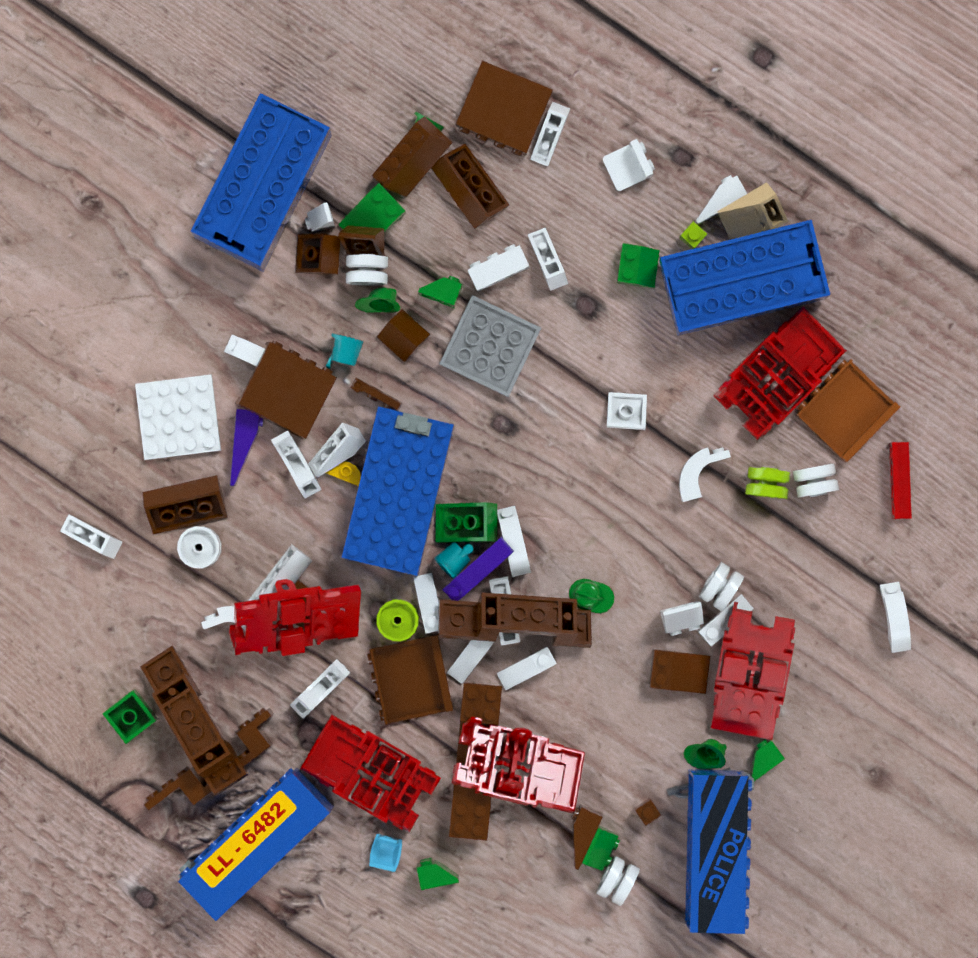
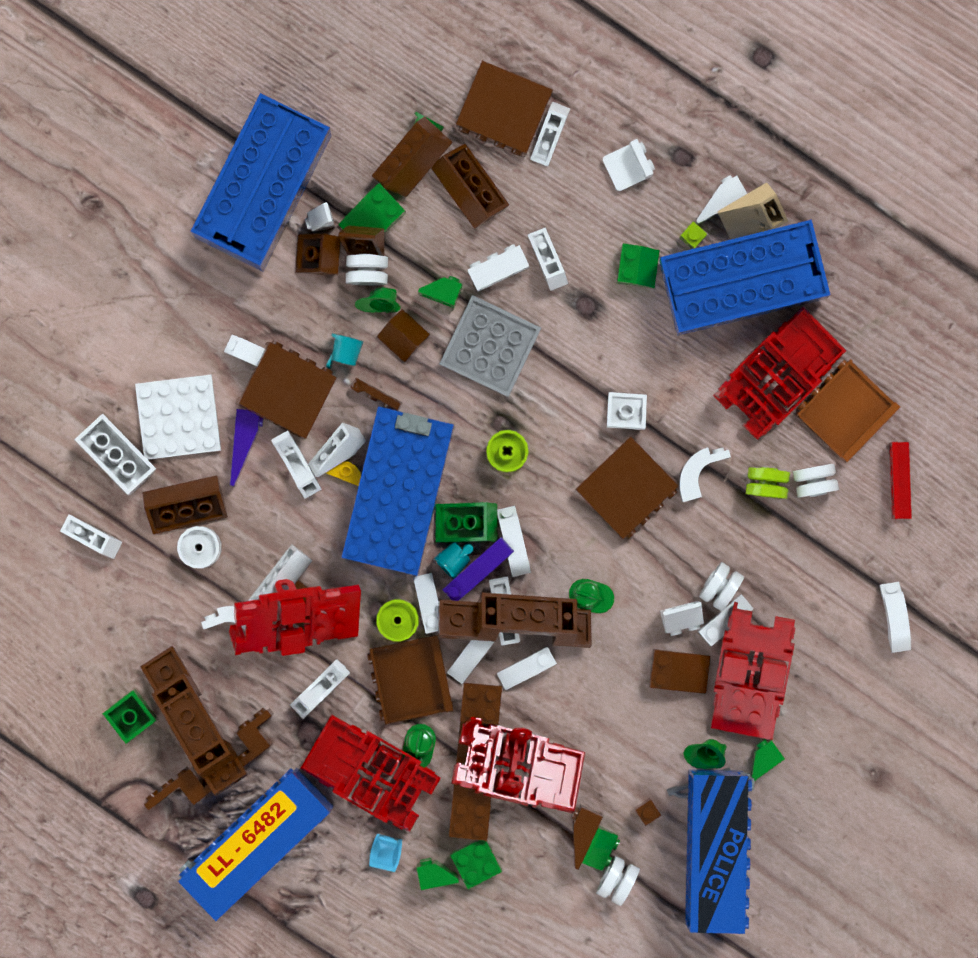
none -> white brick [74,414,156,496]
none -> green piece [402,724,436,768]
none -> green brick [450,840,502,889]
none -> lime wheel [486,430,529,473]
none -> reddish brown panel [575,436,678,539]

